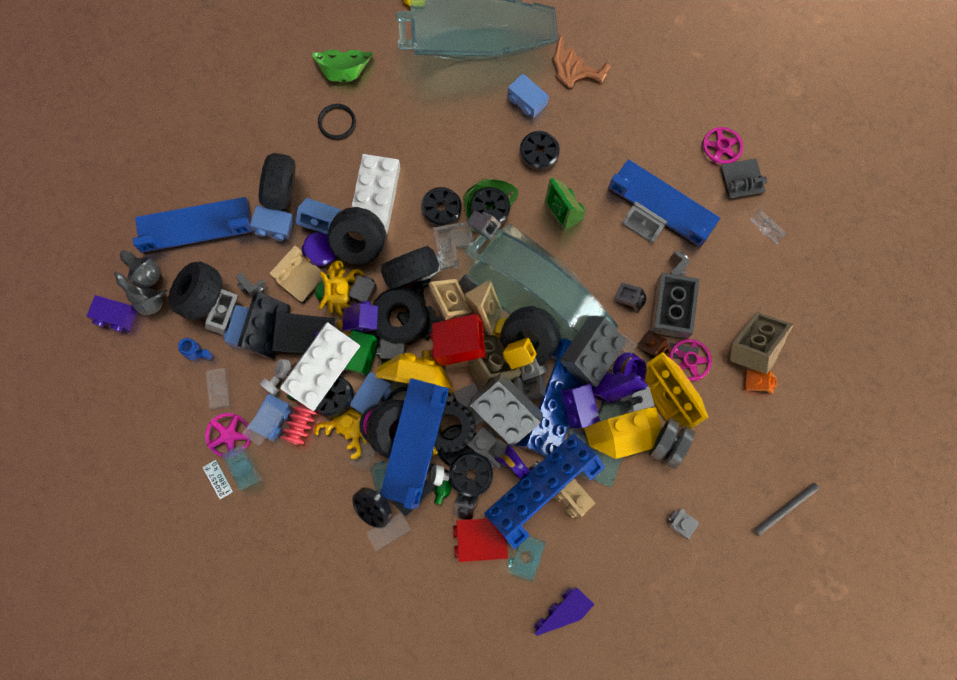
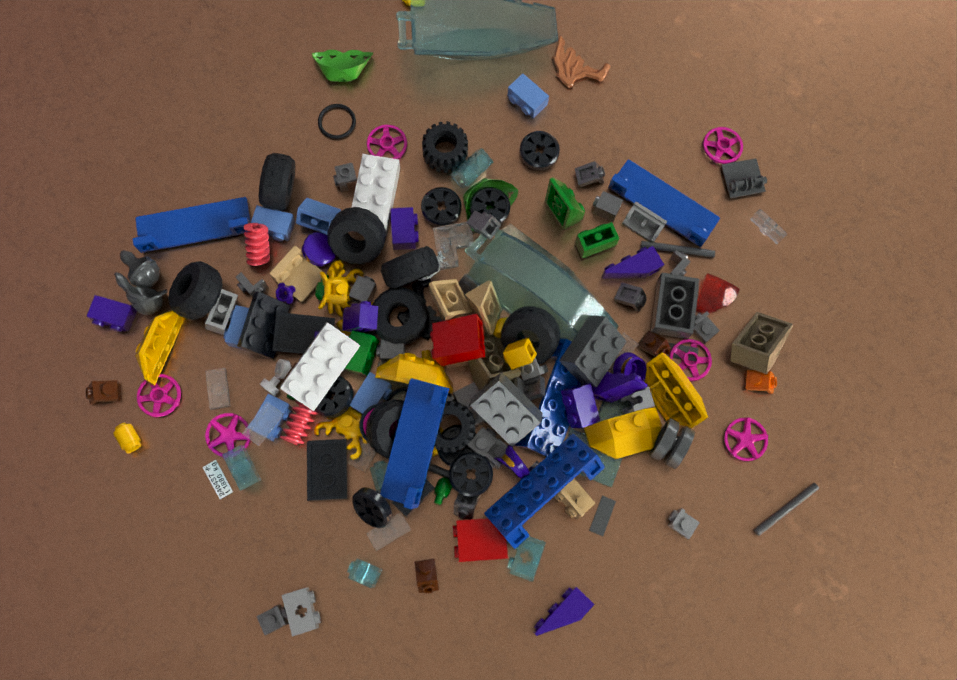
blue piece [178,338,213,360] -> none
white tile [430,465,449,486] -> none
none -> reddish brown bracket [86,380,118,404]
none -> yellow brick [113,423,141,453]
none -> yellow wedge [135,311,185,386]
none -> dark pink wheel [137,374,181,417]
none -> coral piece [244,223,270,266]
none -> flat silver bracket [256,605,289,635]
none -> dark purple plate [276,283,295,304]
none -> light grey brick [282,587,321,636]
none -> black plate [307,439,348,501]
none -> flat silver bracket [333,163,357,192]
none -> clear light blue brick [347,558,383,588]
none -> dark pink wheel [367,125,407,159]
none -> dark purple brick [391,207,419,250]
none -> reddish brown bracket [414,559,439,593]
none -> black tyre [422,121,468,173]
none -> clear light blue brick [450,148,493,188]
none -> flat silver bracket [575,161,605,187]
none -> green brick [575,222,620,258]
none -> dark grey sticker [589,495,616,536]
none -> flat silver brick [592,191,623,222]
none -> dark purple slope [602,246,664,279]
none -> dark grey bar [640,241,715,258]
none -> flat silver bracket [693,311,720,344]
none -> clear red brick [696,273,740,313]
none -> dark pink wheel [724,417,768,461]

